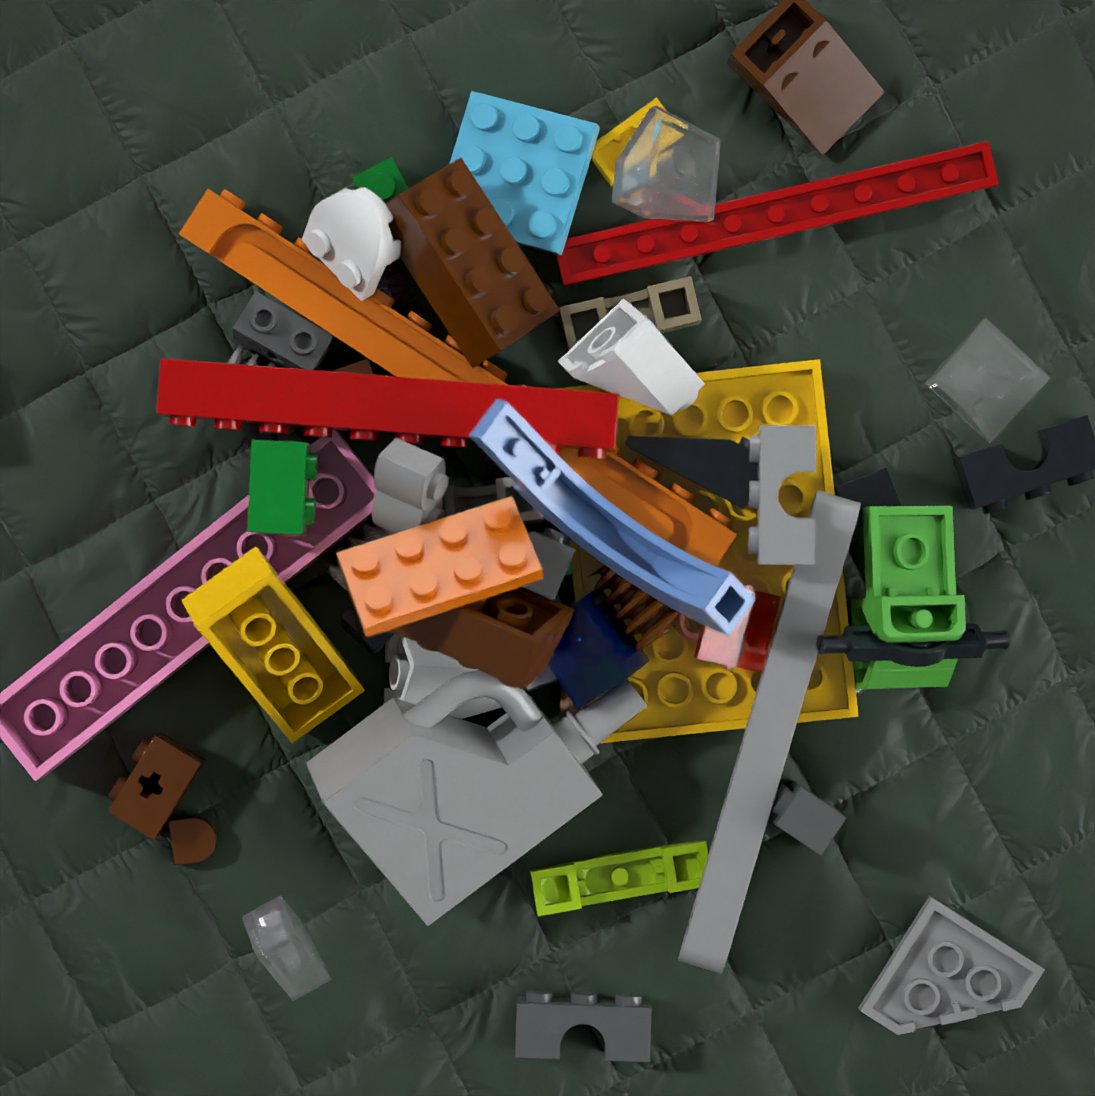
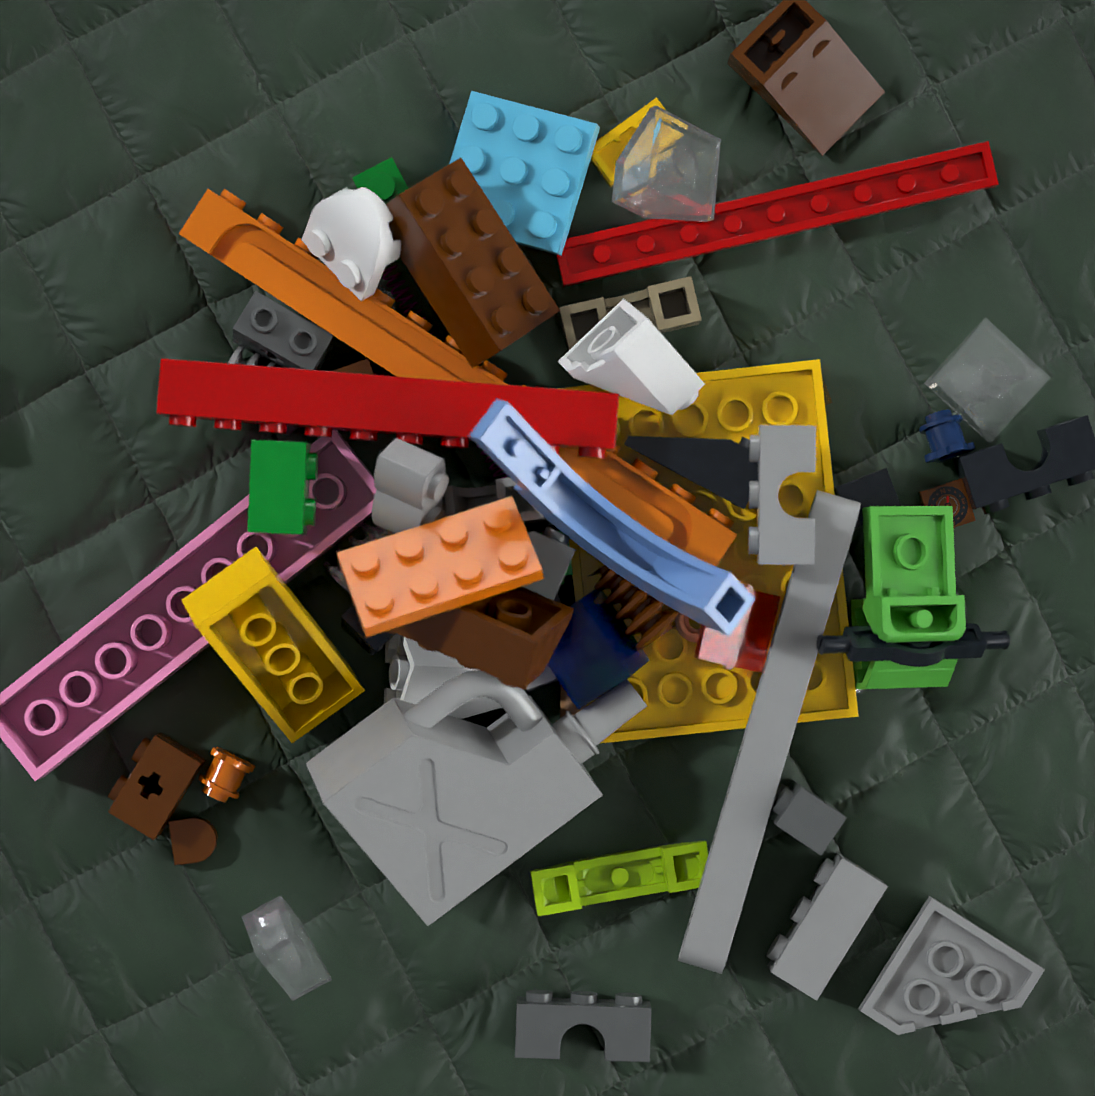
none -> orange brick [198,746,255,803]
none -> light grey brick [766,853,888,1001]
none -> reddish brown tile [918,478,976,528]
none -> dark blue brick [919,409,976,463]

